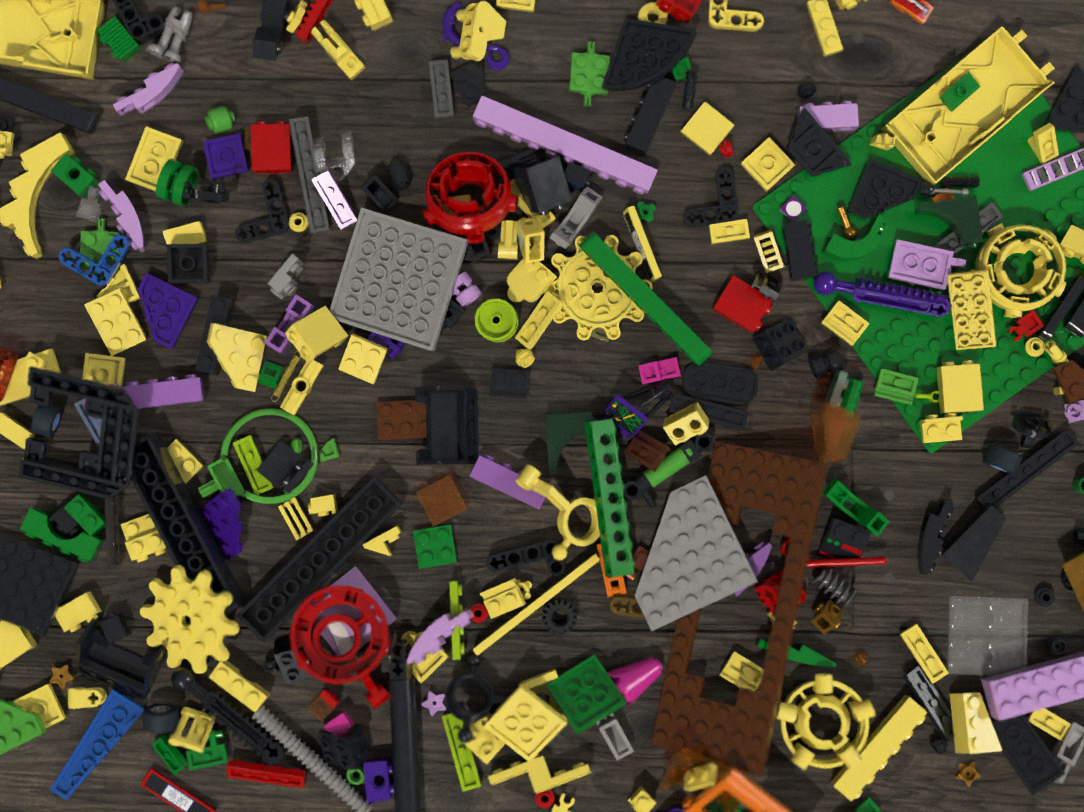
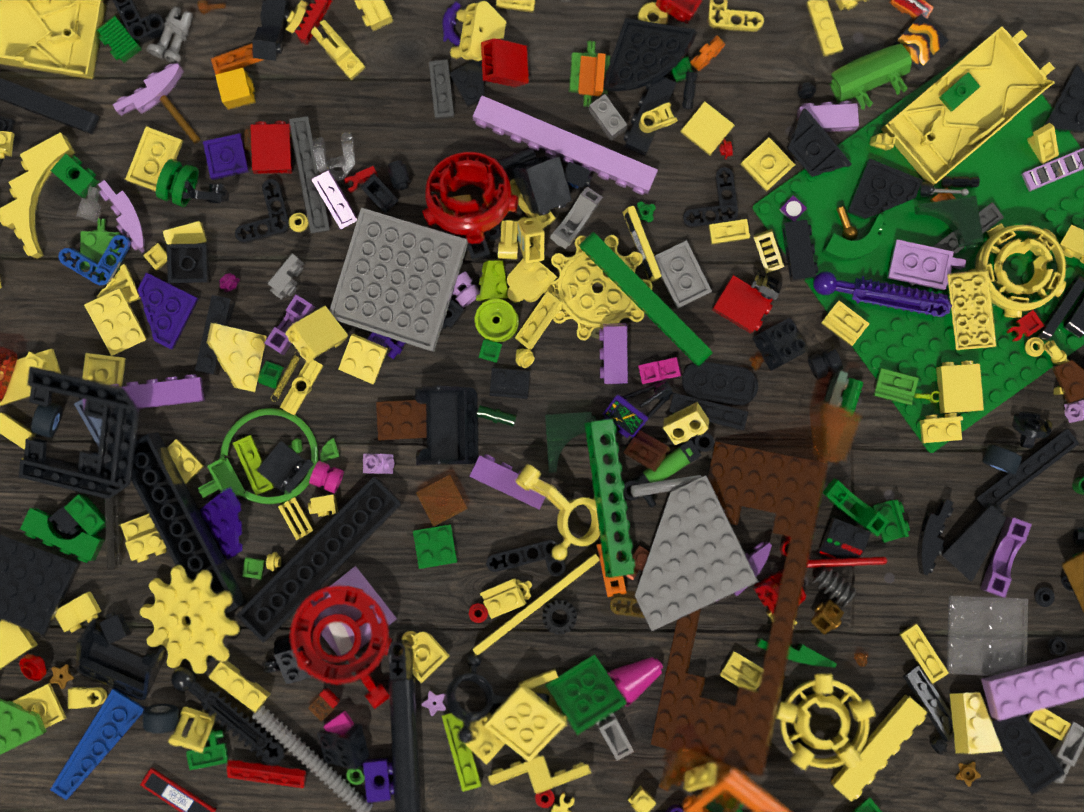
green plate [151,733,189,775] -> none
bright green head [205,106,235,133] -> none
light yellow slope [363,526,402,556] -> none
lavender slope [407,610,474,665] -> none
lime plate [449,580,465,660] -> none
none -> red plate [19,654,46,681]
none -> light yellow tile [143,243,167,270]
none -> pearl gold bar [160,95,201,144]
none -> orange plate [211,43,265,75]
none -> yellow head [215,68,255,109]
none -> magenta plate [219,273,240,292]
none -> bright green tile [242,557,265,579]
none -> light yellow plate [266,552,281,572]
none -> dark pink wheel [309,461,344,494]
none -> red plate [344,166,378,192]
none -> lavender brick [363,454,394,474]
none -> lime wing [476,260,508,301]
none -> dark green pin [477,405,517,427]
none -> green plate [479,339,502,363]
none -> red brick [481,38,529,87]
none -> orange panel [578,53,606,96]
none -> light grey brick [589,94,627,141]
none -> medium lavender brick [599,323,628,384]
none -> light grey axle [631,475,702,497]
none -> light yellow piece [639,102,678,133]
none -> light grey plate [654,240,712,309]
none -> orange plate [690,35,725,71]
none -> bright green piece [830,44,912,110]
none -> green bracket [872,499,910,543]
none -> slope [892,14,949,71]
none -> medium lavender arch [980,517,1032,598]

